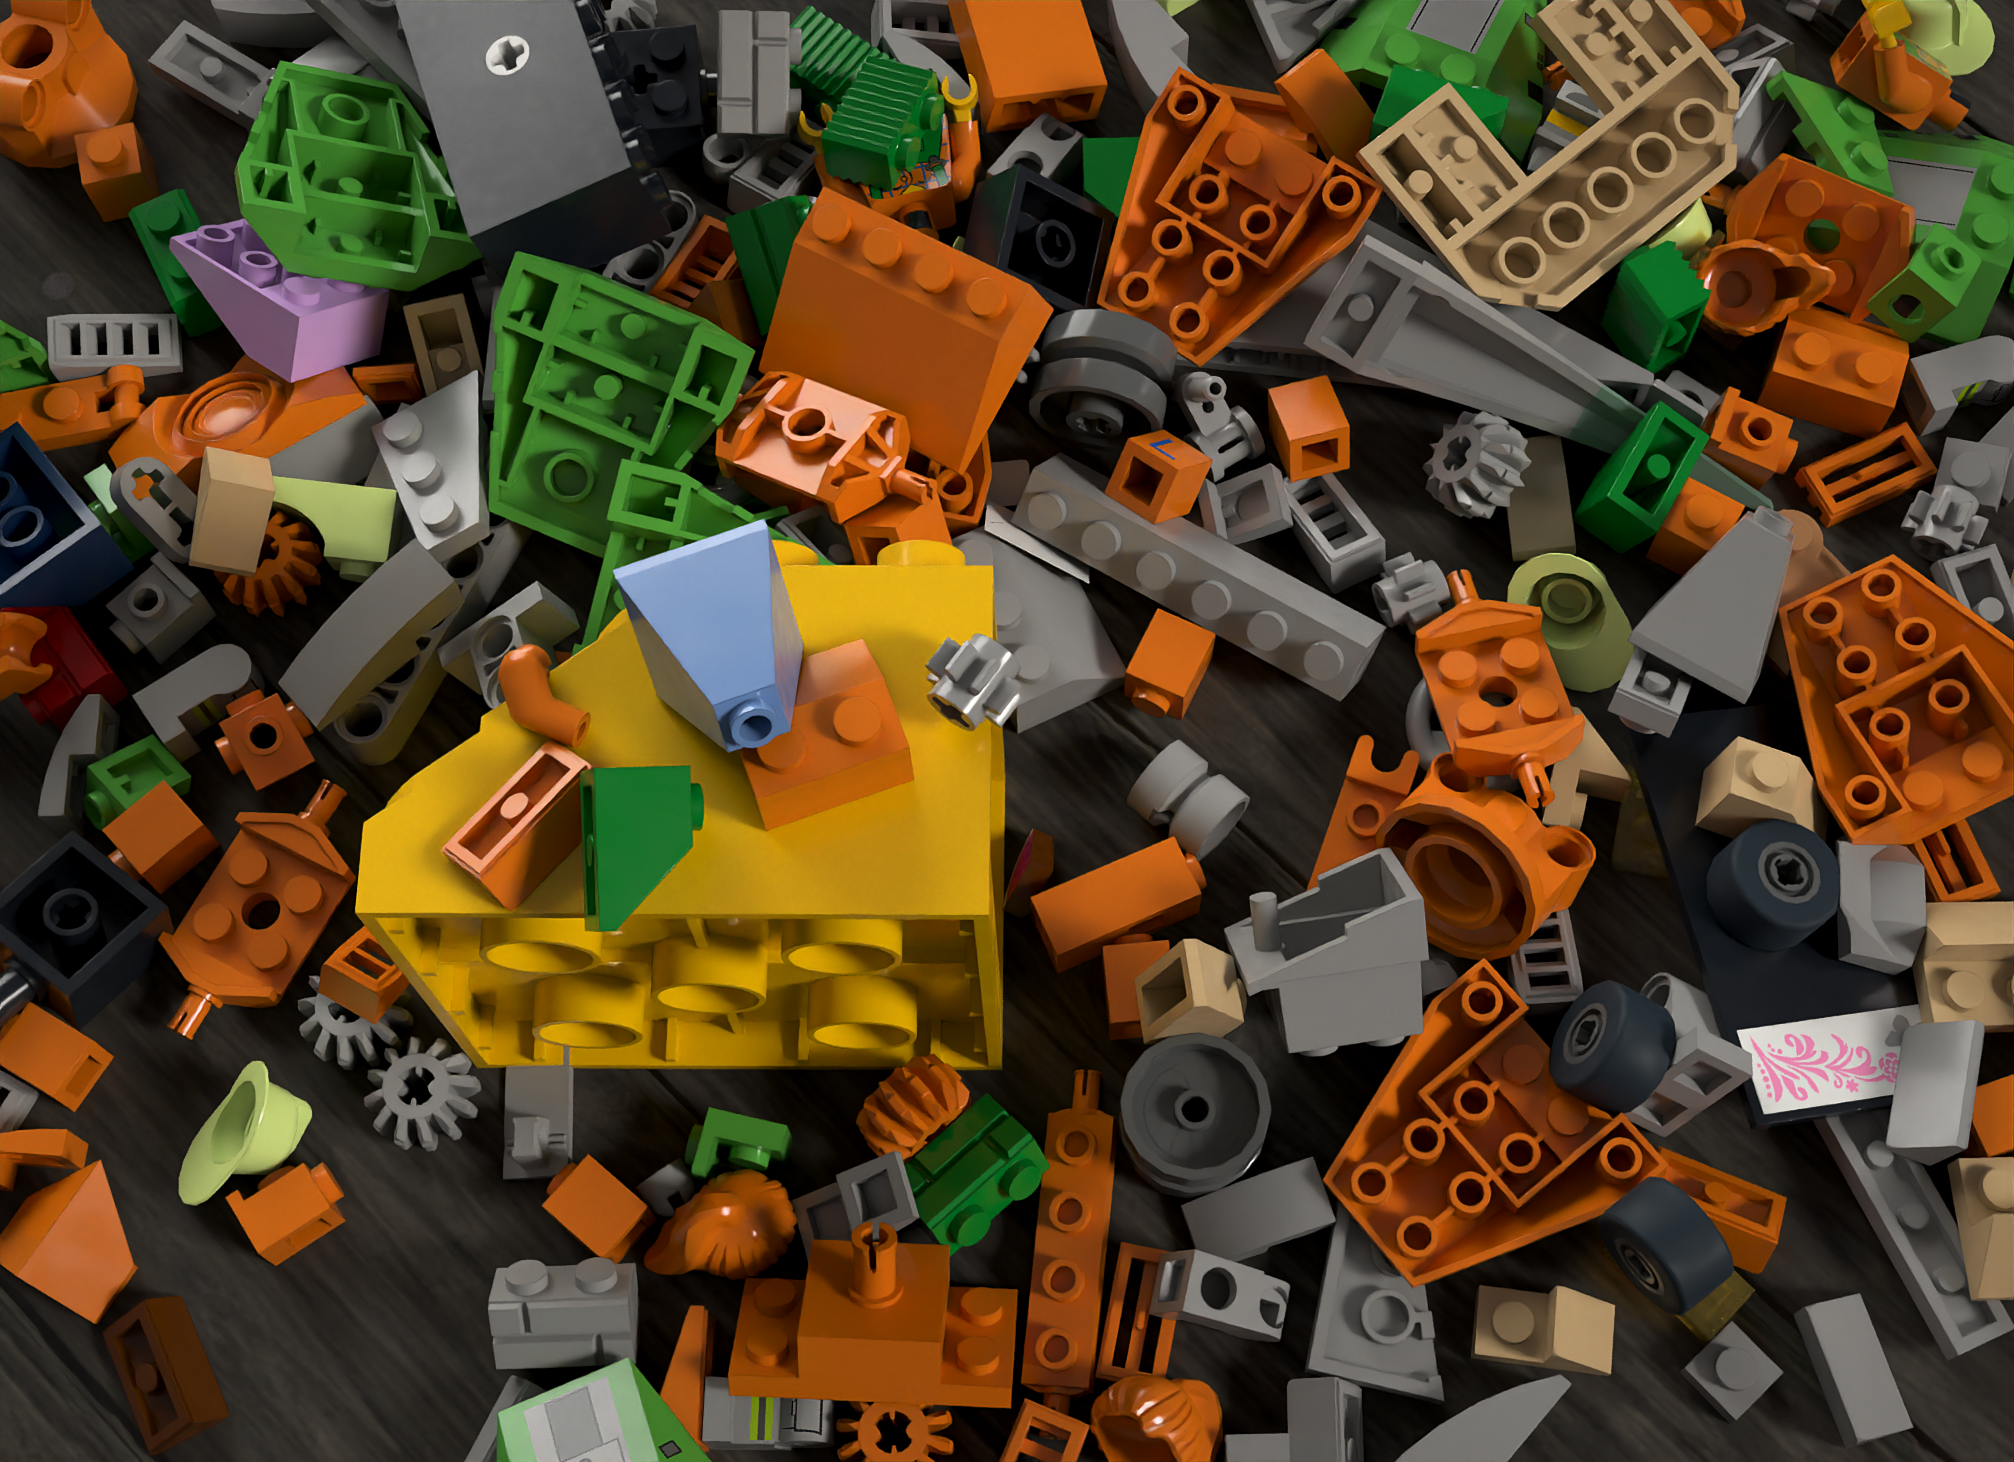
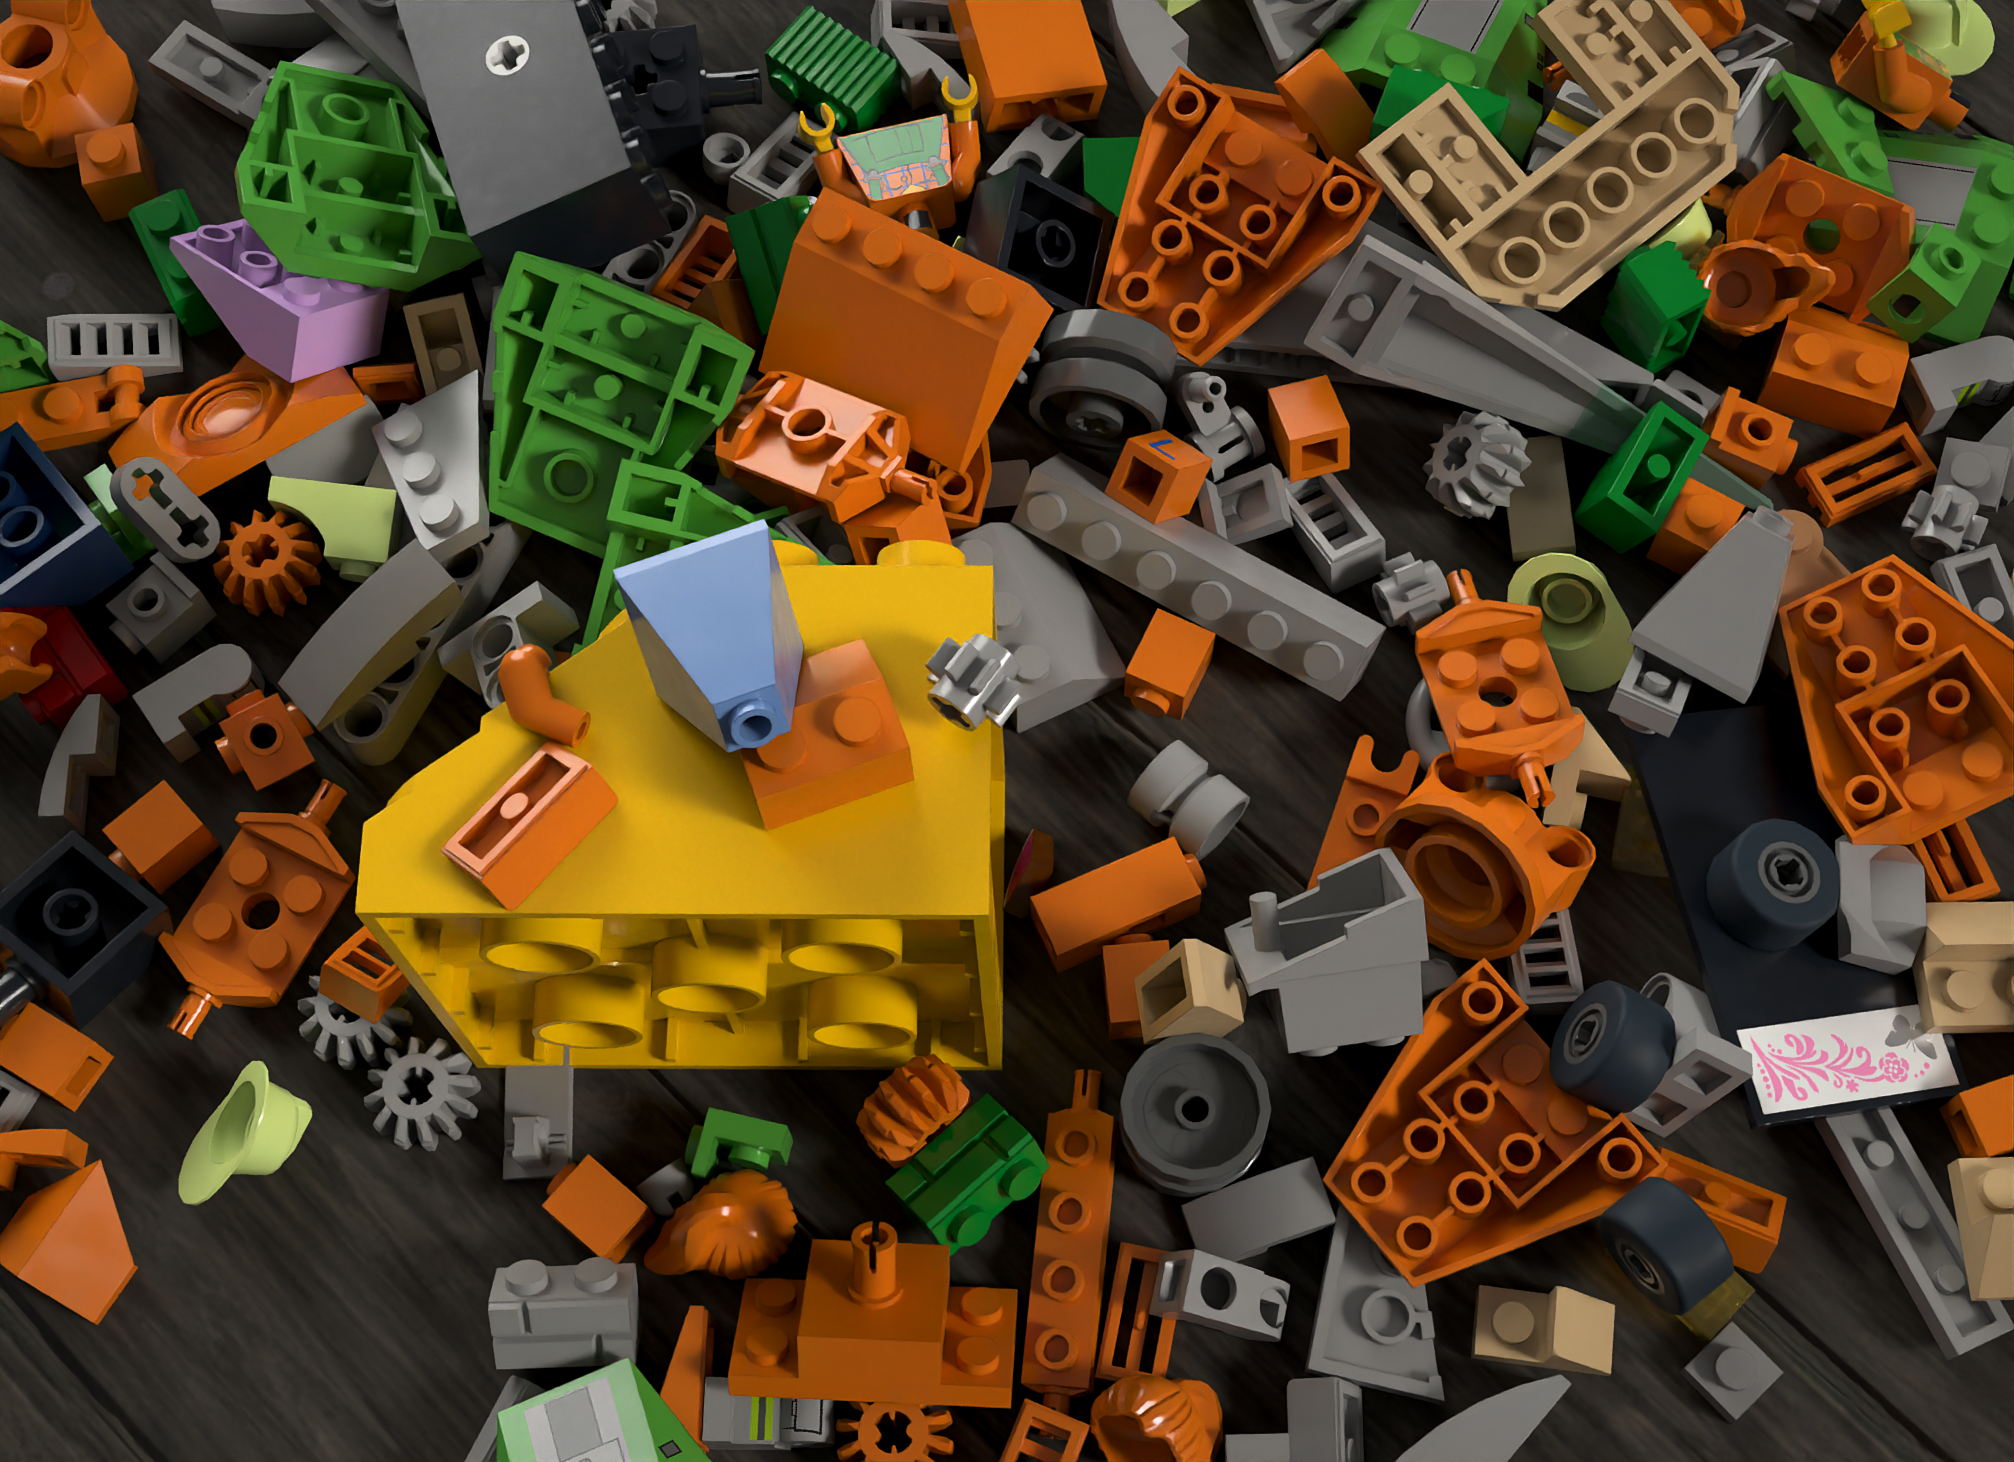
bright green bracket [82,734,191,830] -> none
reddish brown slope [102,1295,229,1456] -> none
tan slope [189,446,275,577] -> none
orange brick [225,1162,346,1266] -> none
green slope [580,765,704,932] -> none
light grey brick [717,10,802,140] -> none
light grey slope [791,1151,919,1263] -> none
green brick [821,55,945,192] -> none
white sticker [984,499,1090,584] -> none
tan slope [1695,736,1830,842] -> none
light grey slope [1793,1293,1913,1449] -> none
light grey slope [1886,1020,1985,1166] -> none

